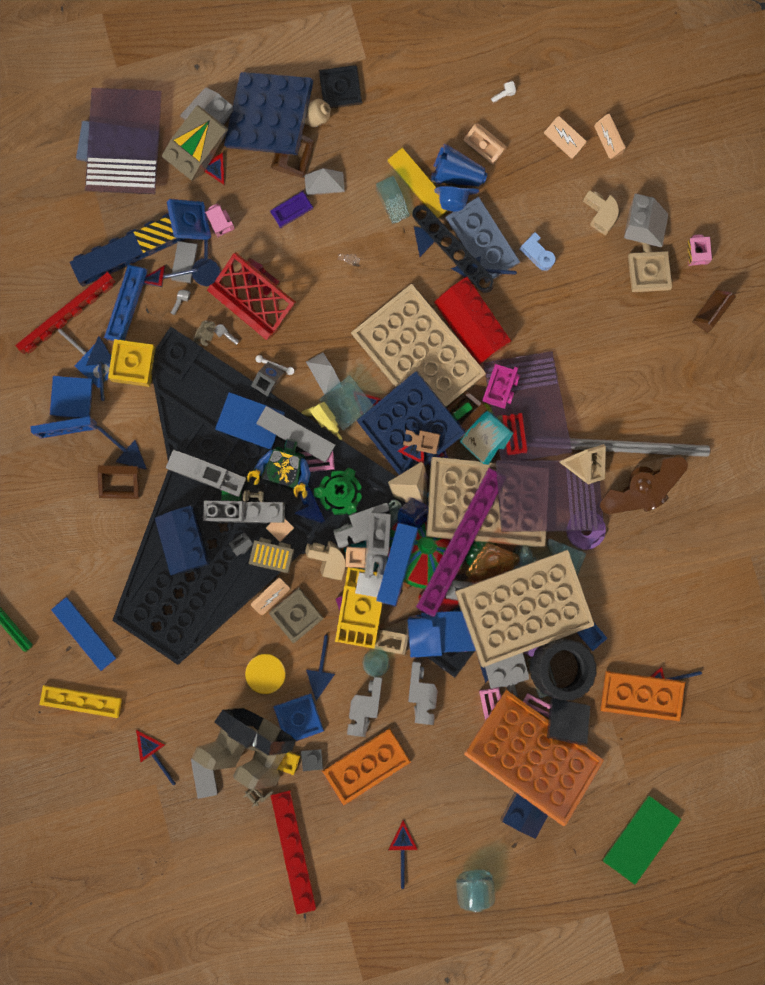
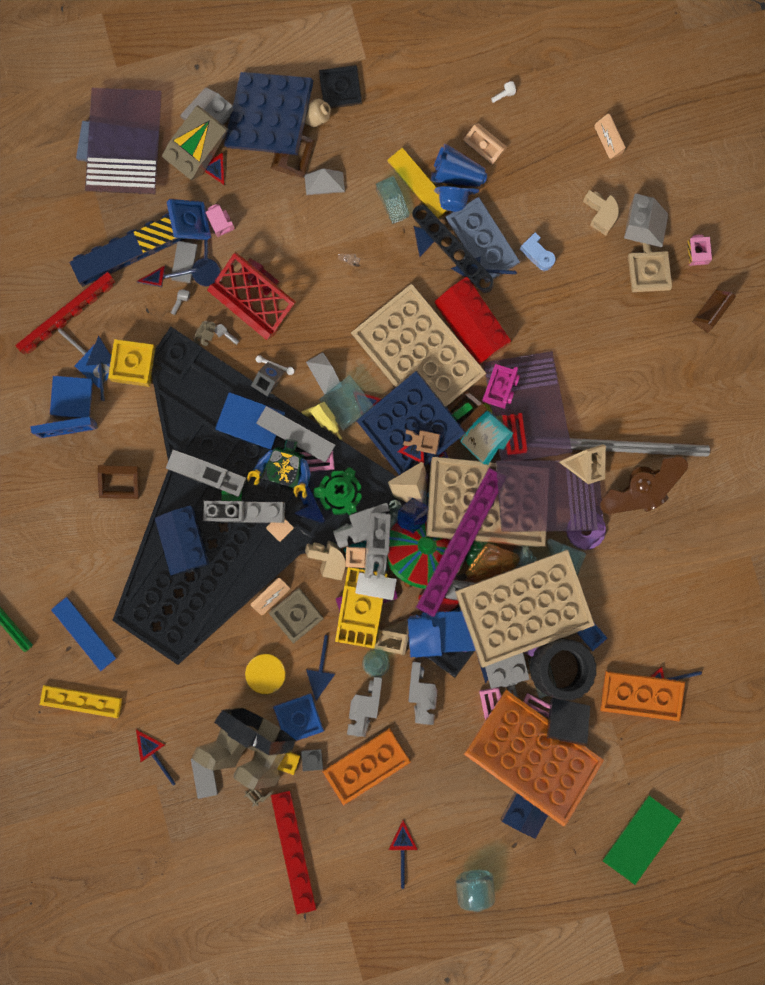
dark blue piece [97,426,147,470] -> none
blue tile [104,264,148,341] -> none
dark grey plate [229,532,253,556] -> none
dark tan piece [243,490,264,502] -> none
dark tan brick [249,538,294,573] -> none
dark purple tile [270,191,313,229] -> none
blue tile [376,523,418,607] -> none
light nougat slope [544,116,587,159] -> none

